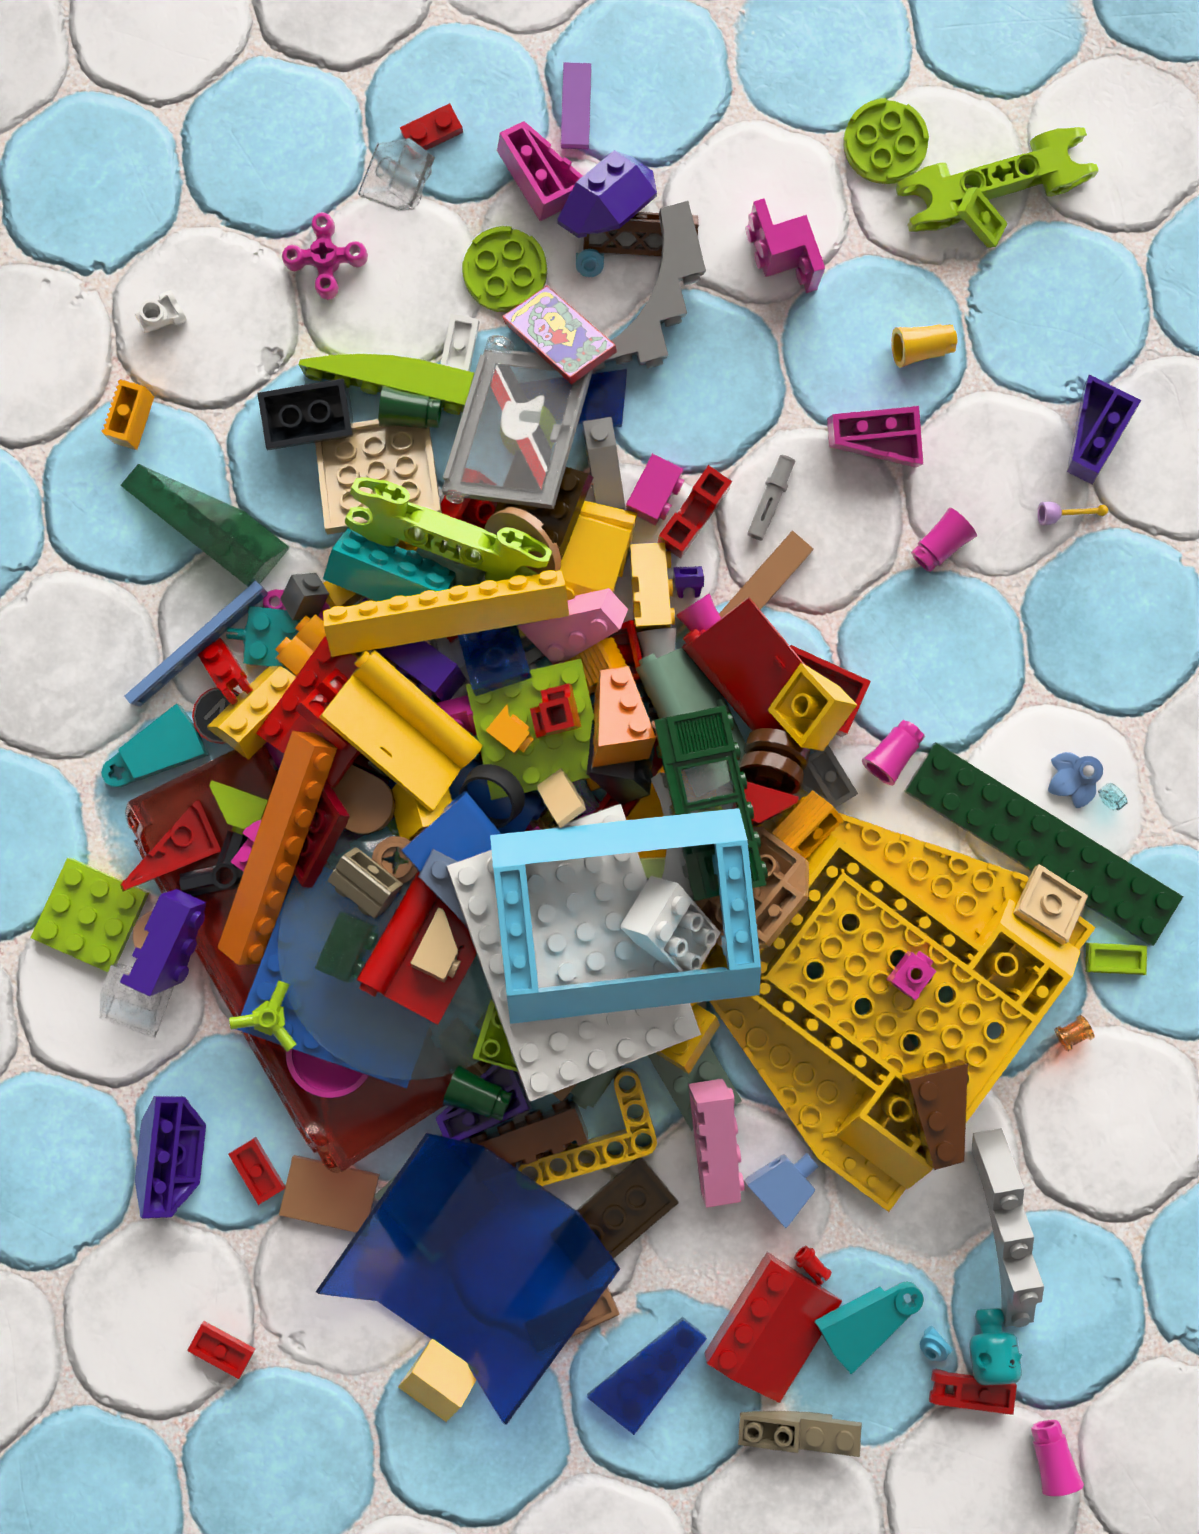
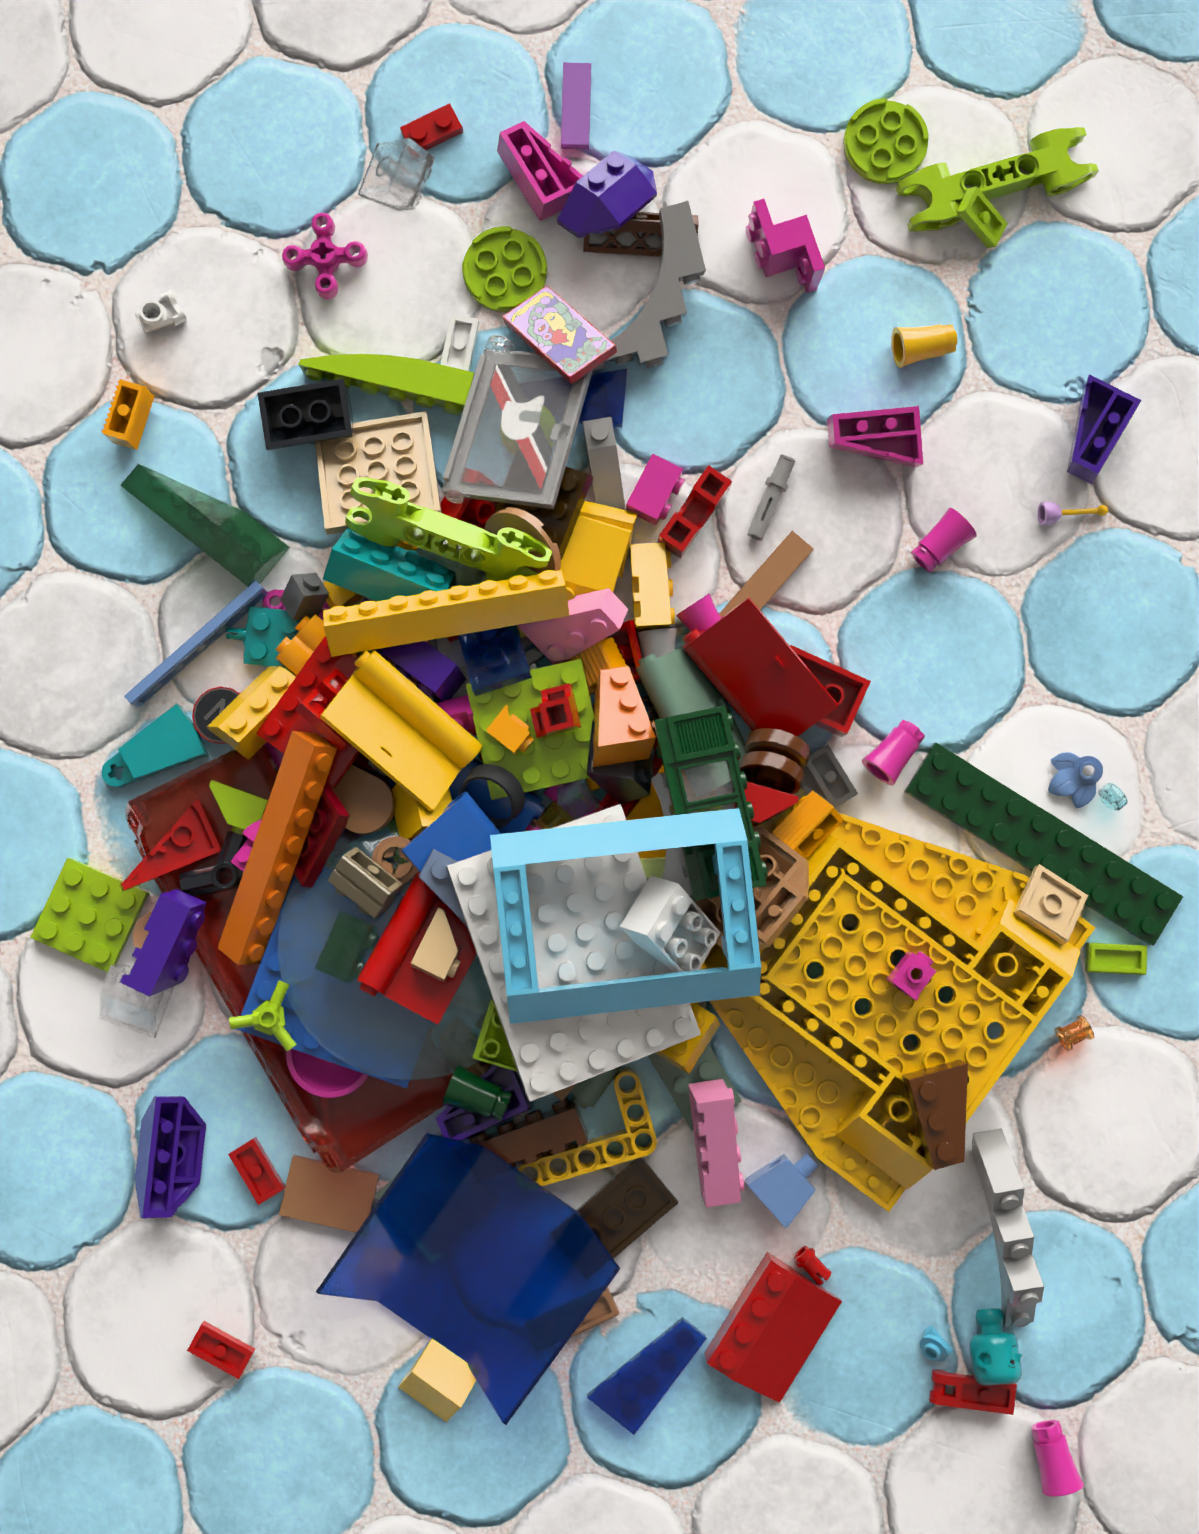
red hinge [197,637,253,705] -> none
dark green plant [378,386,442,429] -> none
tan slope [537,768,586,828] -> none
medium azure plate [576,249,604,277] -> none
dark purple tile [673,566,704,598] -> none
dark tan slope [738,1411,862,1457] -> none
yellow slope [768,663,857,751] -> none
teal piece [815,1281,924,1375] -> none

